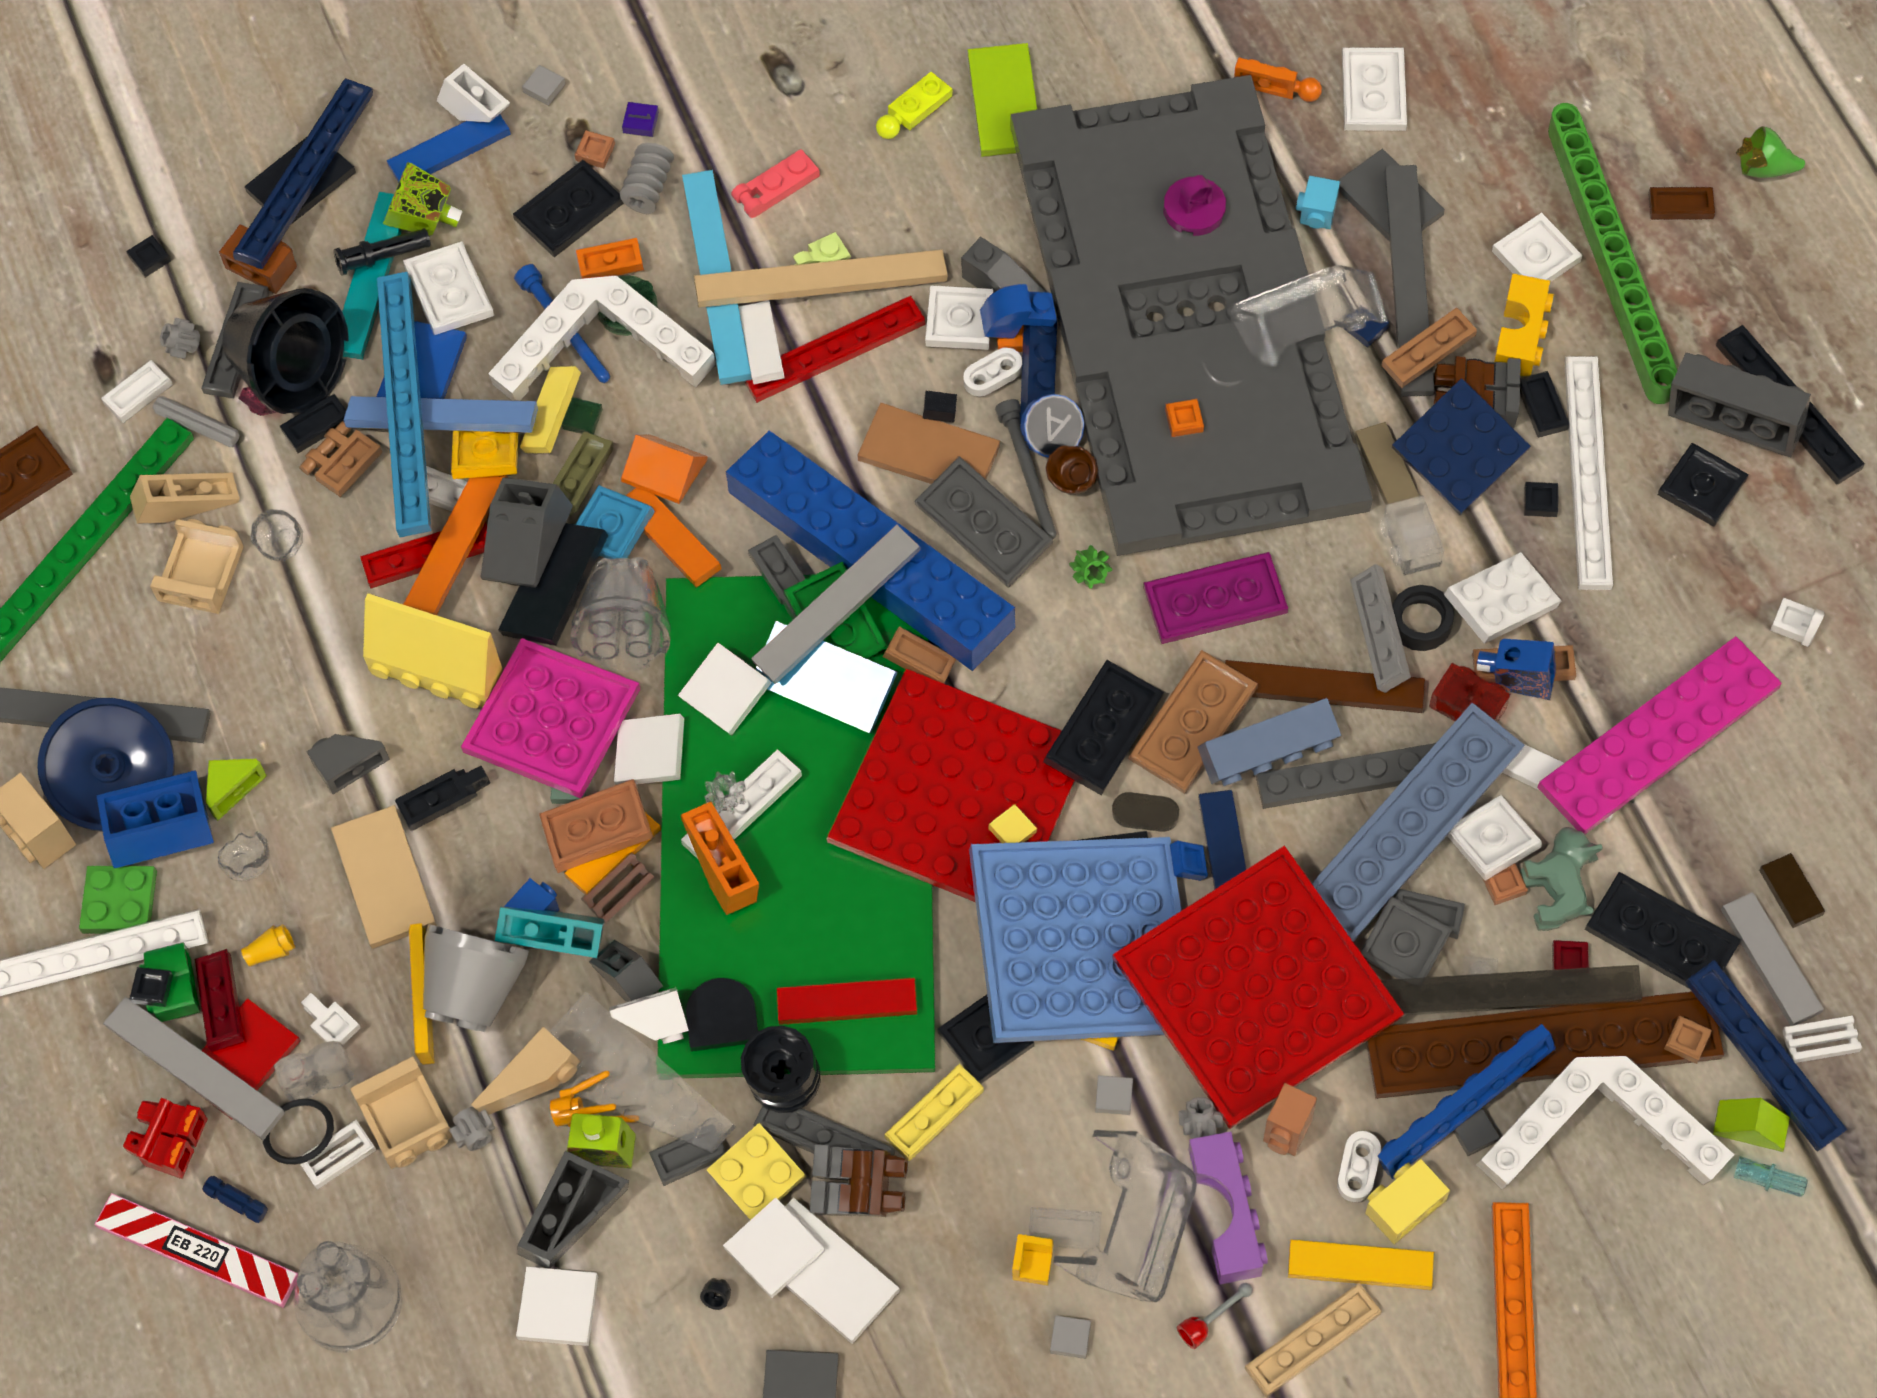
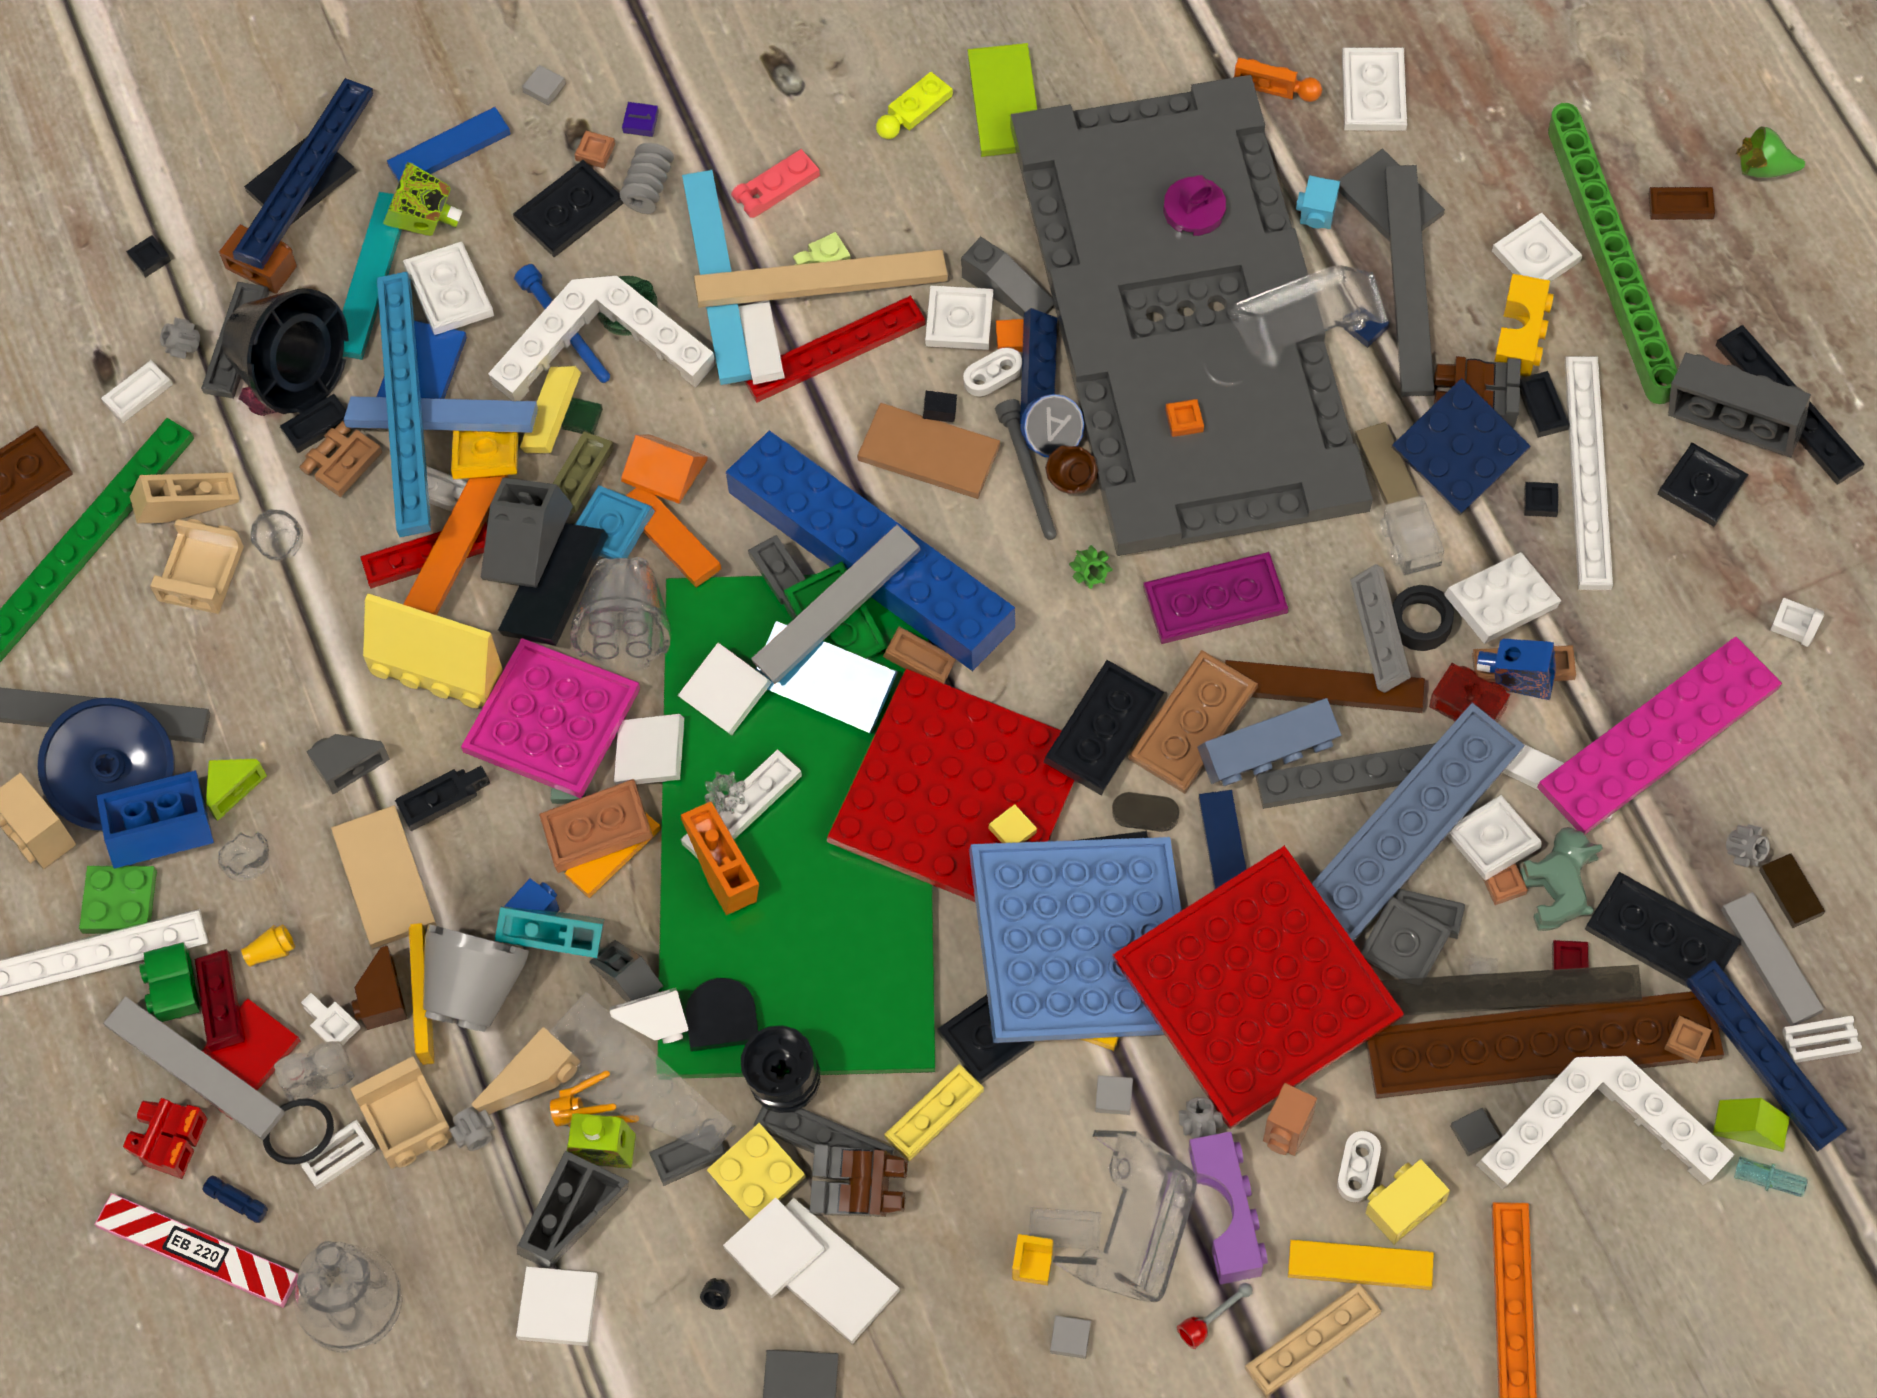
black tile [129,967,173,1007] -> none
light grey axle [153,396,240,447] -> none
black pin [333,228,431,276] -> none
white slope [437,64,510,122] -> none
orange plate [576,238,644,279] -> none
reddish brown tile [581,852,654,923] -> none
red tile [777,978,917,1025] -> none
dark grey tile [914,456,1053,588] -> none
blue brick [980,284,1057,338] -> none
blue tile [1170,841,1208,881] -> none
blue plate [1377,1024,1556,1179] -> none
medium nougat plate [1381,307,1477,388] -> none
none -> reddish brown slope [351,945,408,1030]
none -> light grey gear [1726,824,1770,867]

